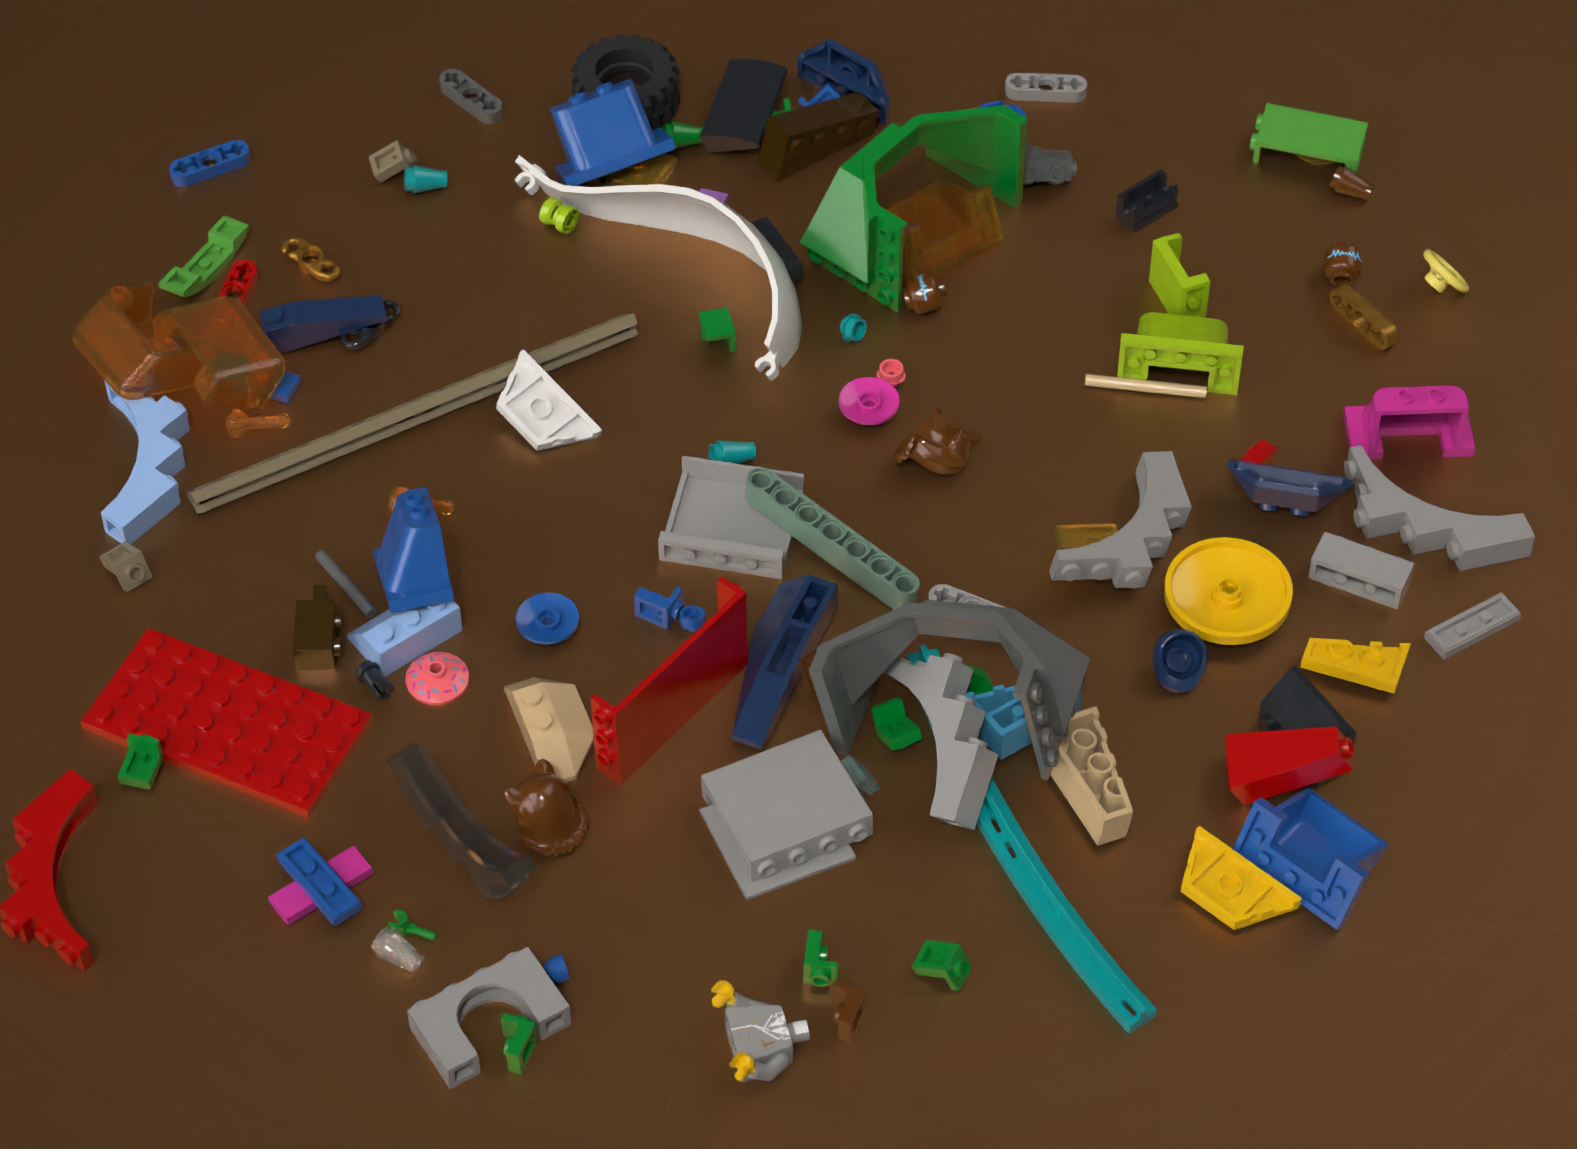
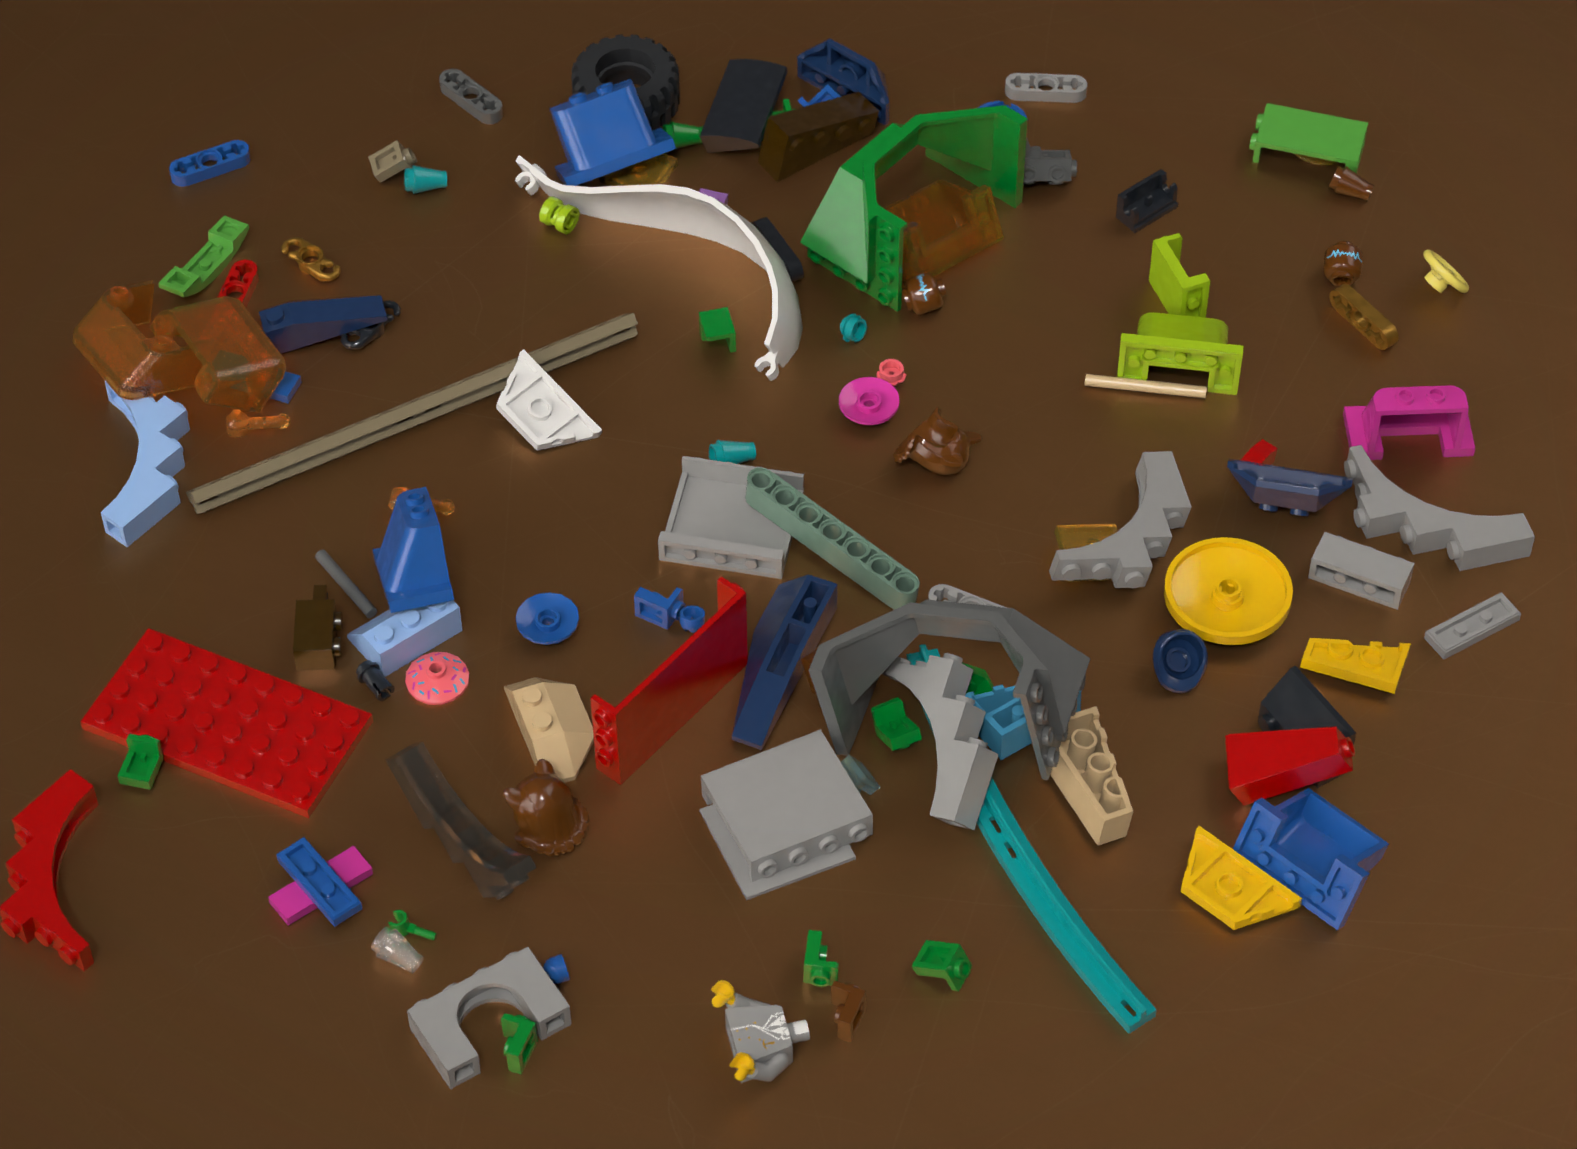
dark tan bracket [99,541,152,592] -> none

